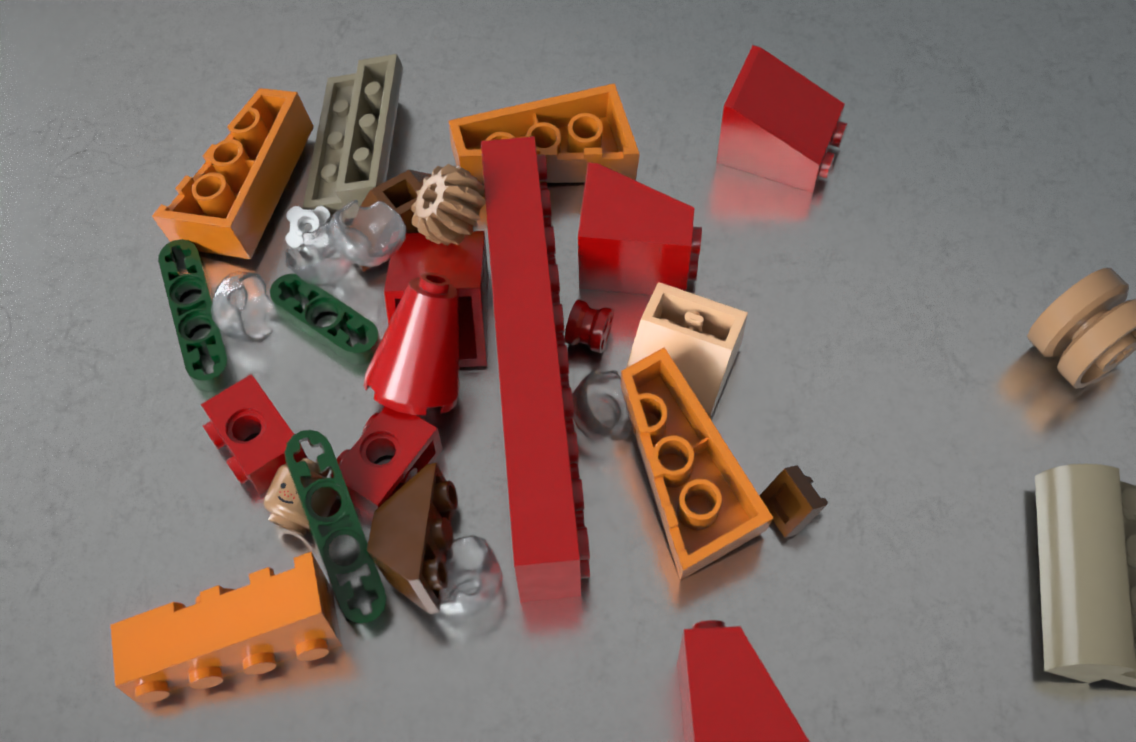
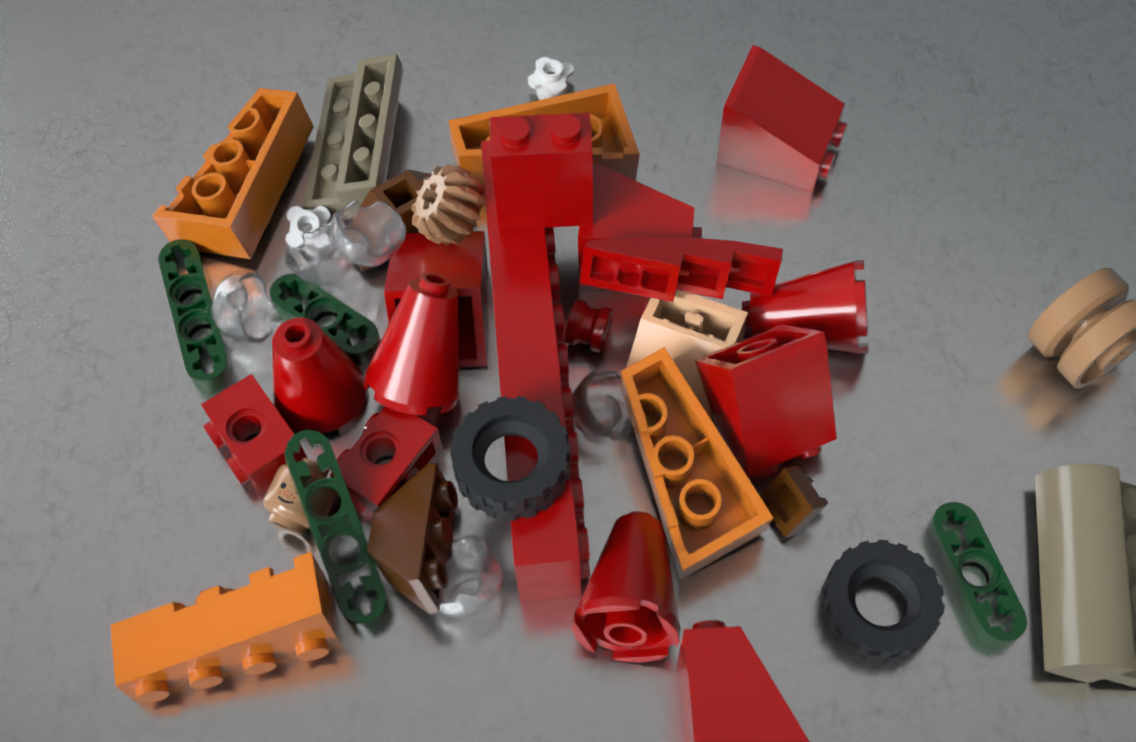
none -> red cone [272,318,367,434]
none -> black tyre [450,396,571,521]
none -> red slope [490,113,593,230]
none -> white plate [528,57,574,97]
none -> red cone [572,511,681,663]
none -> red slope [580,237,783,302]
none -> red slope [694,325,837,478]
none -> red cone [742,260,869,355]
none -> black tyre [820,539,945,664]
none -> dark green beam [927,502,1027,649]

